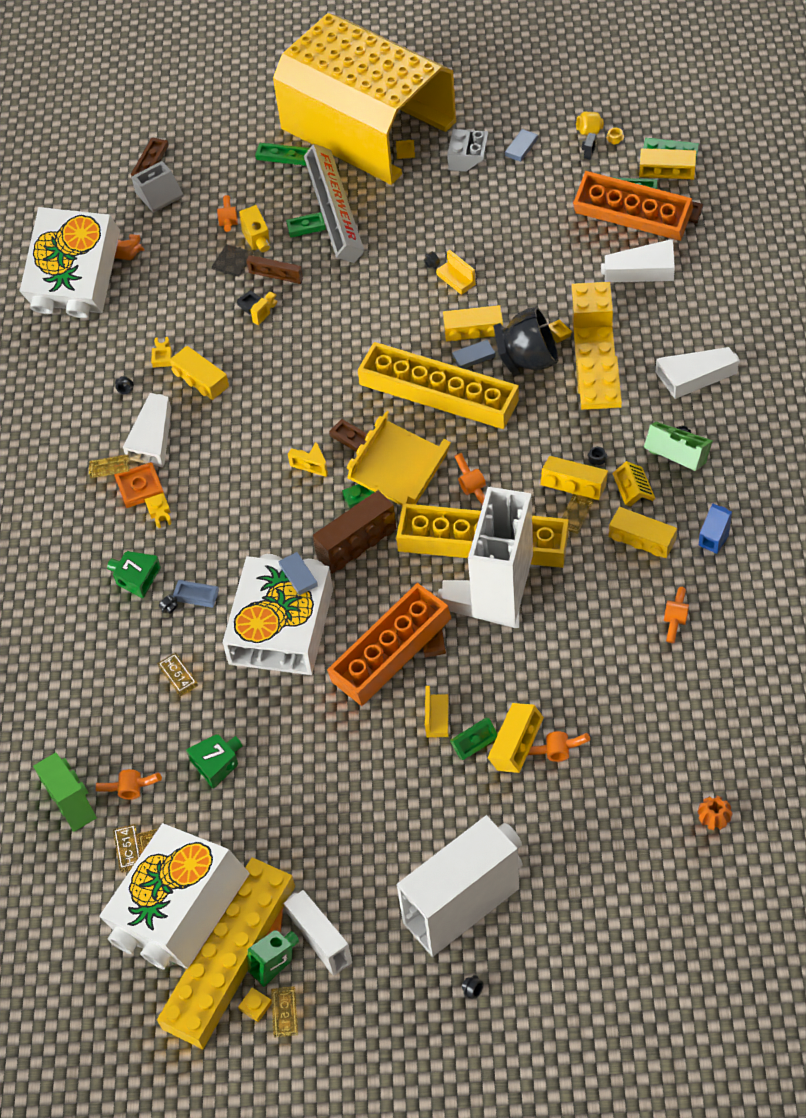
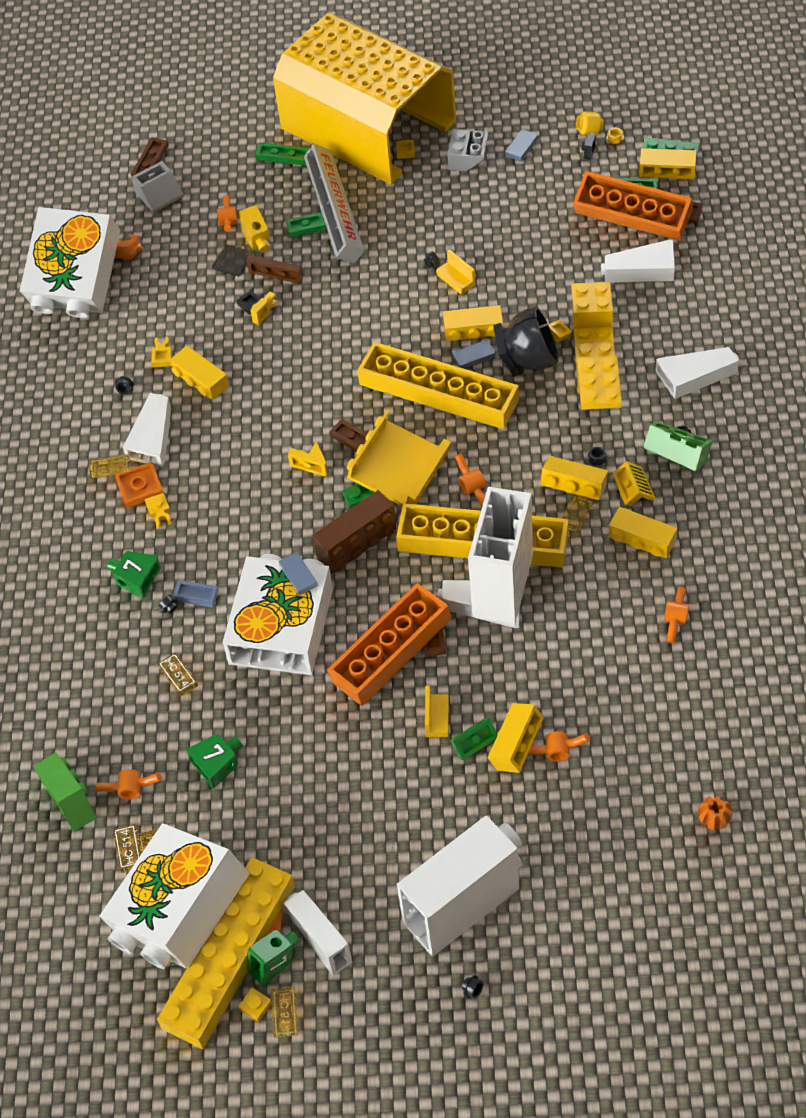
slope [698,503,732,554] -> none

